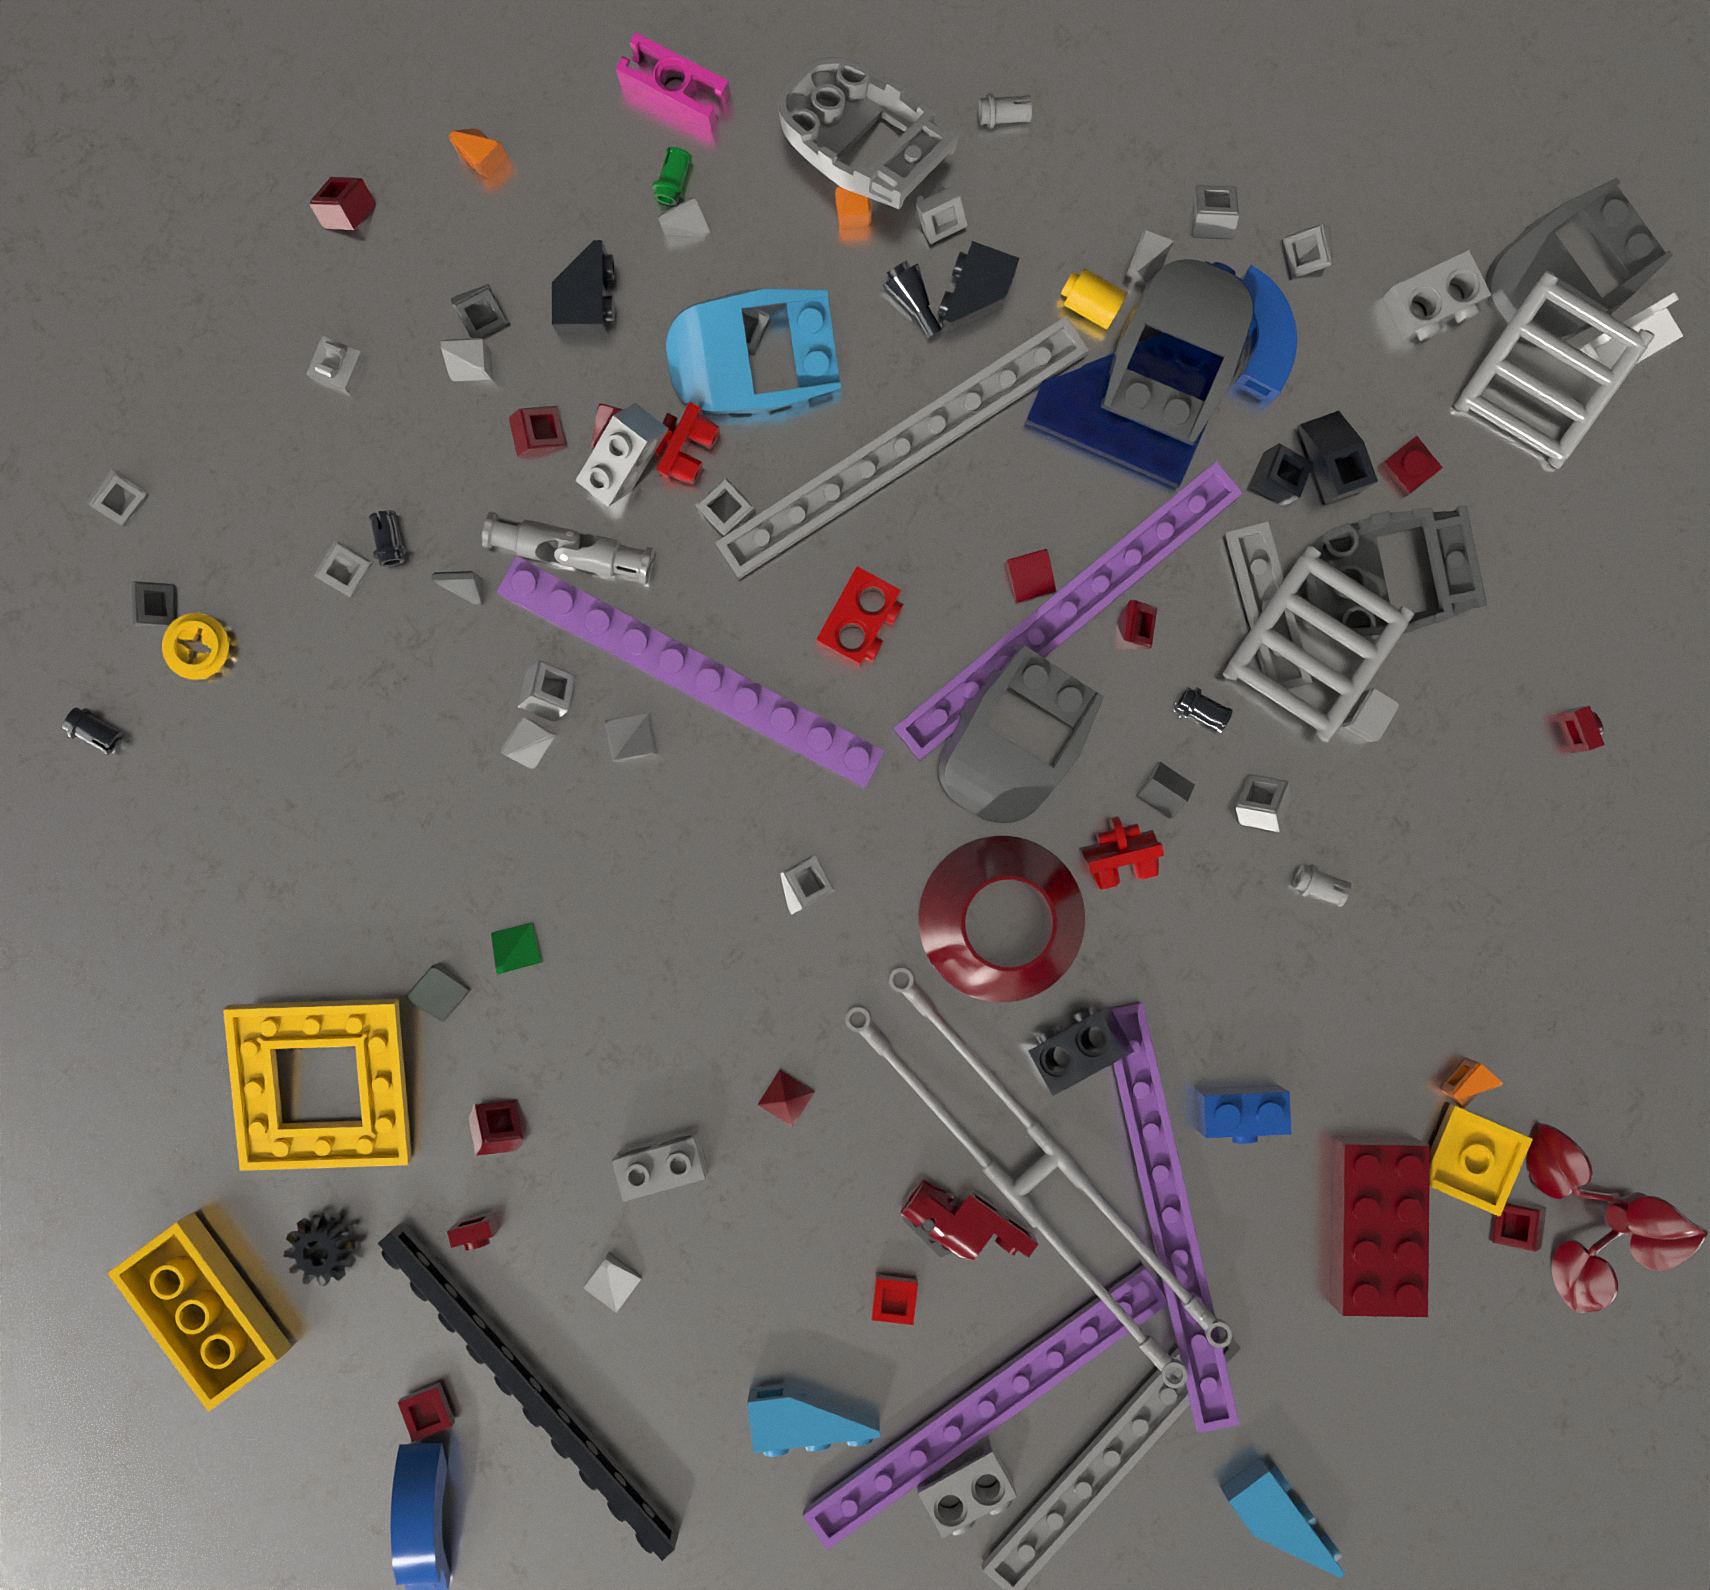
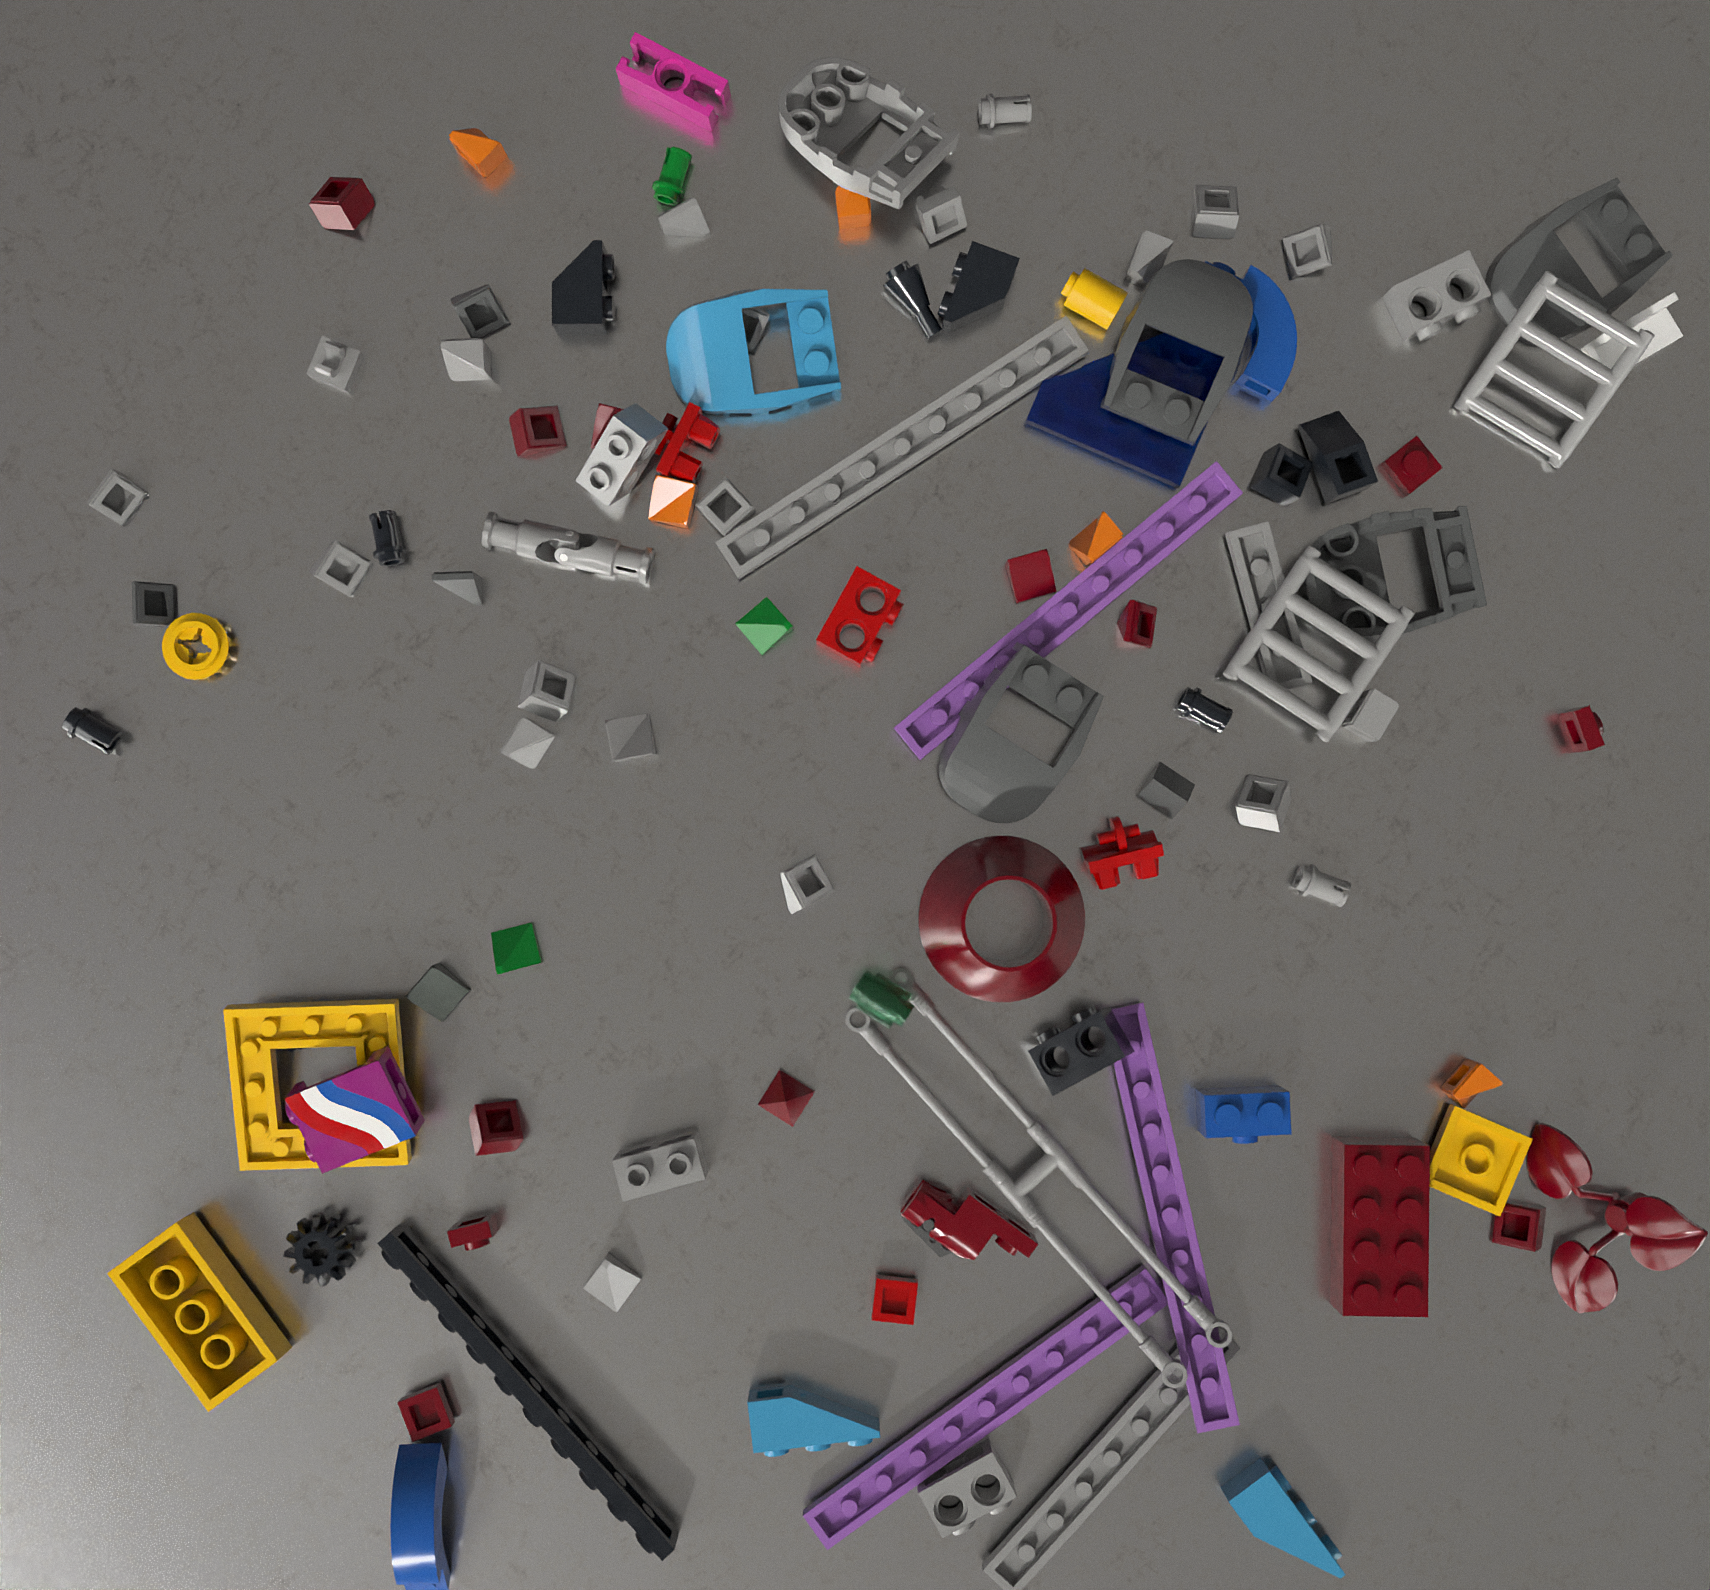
medium lavender plate [496,556,885,788] -> none
none -> panel [284,1046,425,1174]
none -> orange slope [648,475,698,529]
none -> green slope [735,597,794,655]
none -> clear green brick [849,970,915,1030]
none -> orange slope [1068,511,1123,566]

